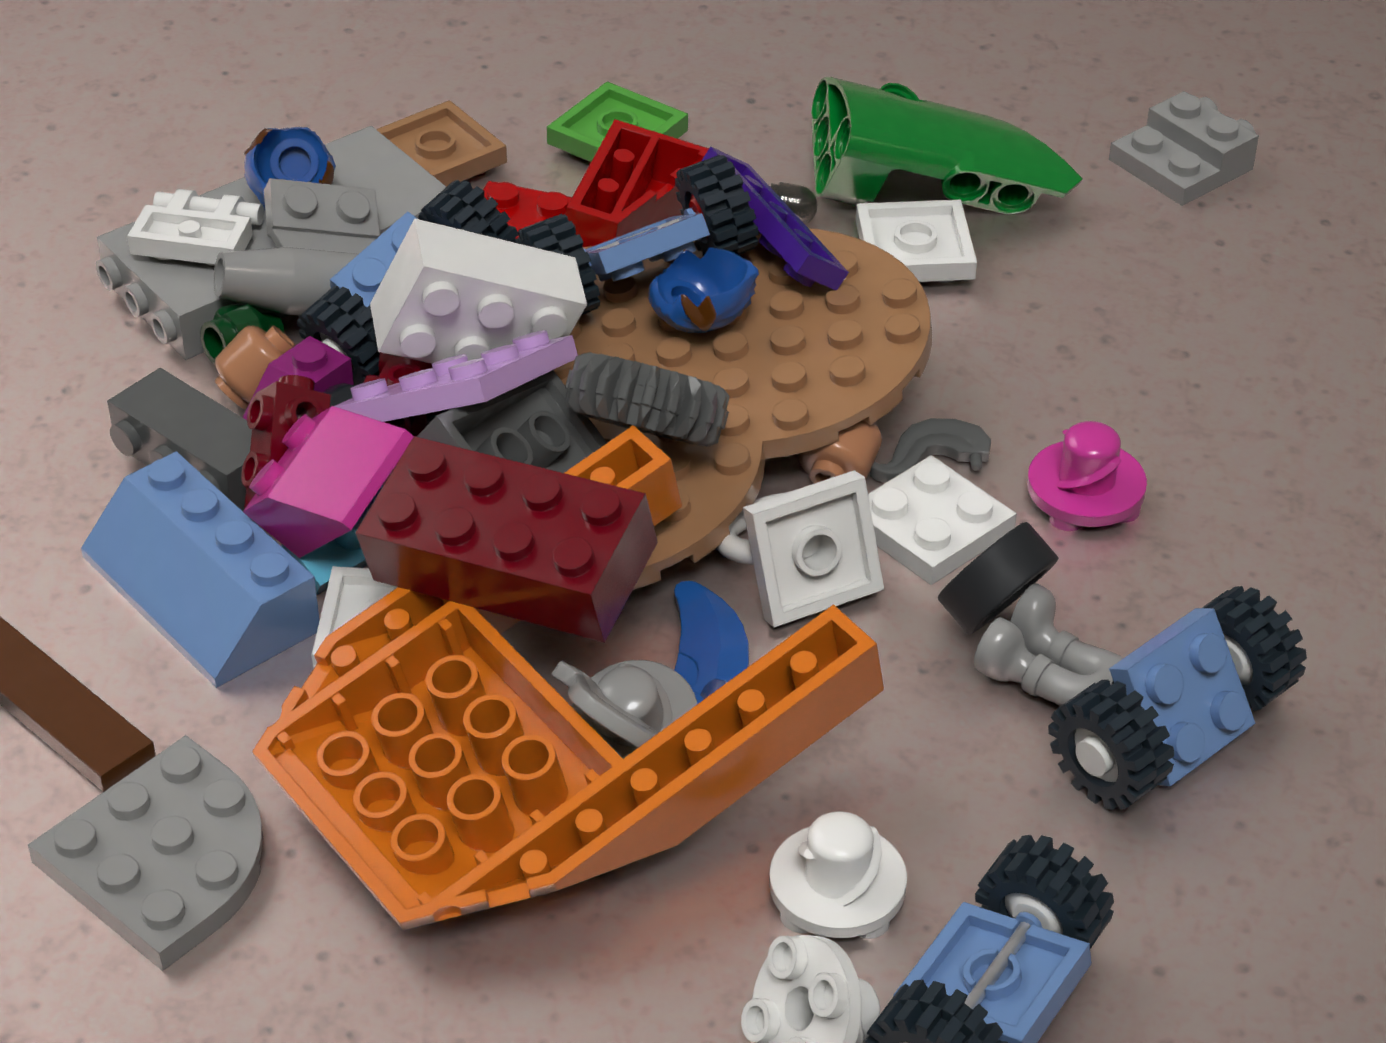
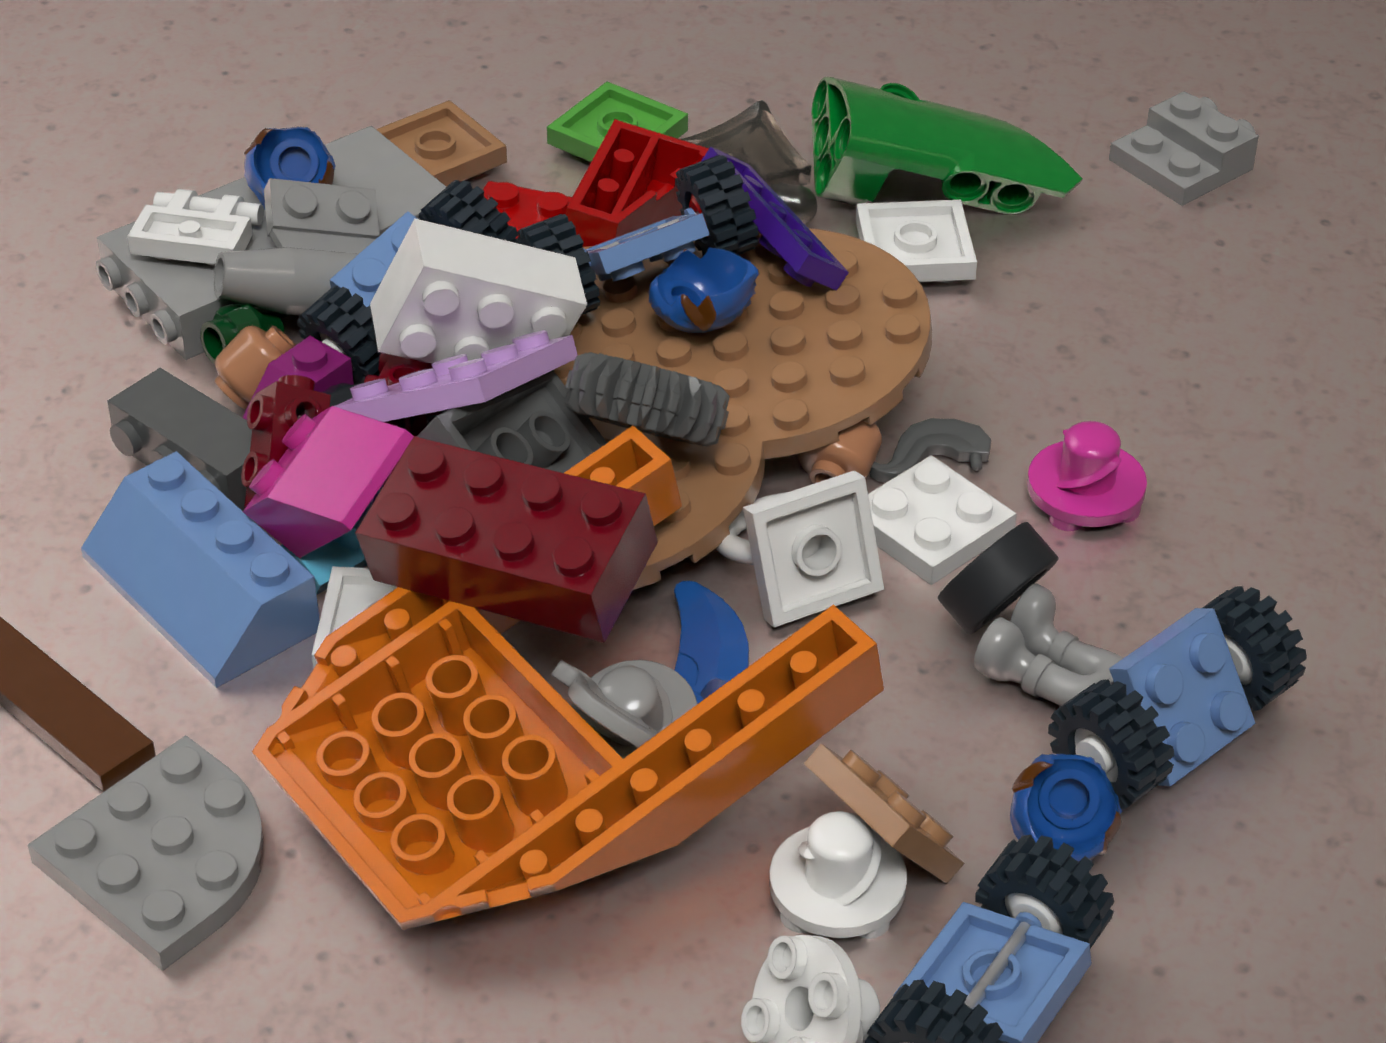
none -> clear smoke plate [680,100,812,192]
none -> medium nougat plate [803,743,965,884]
none -> blue hair [1010,754,1122,862]

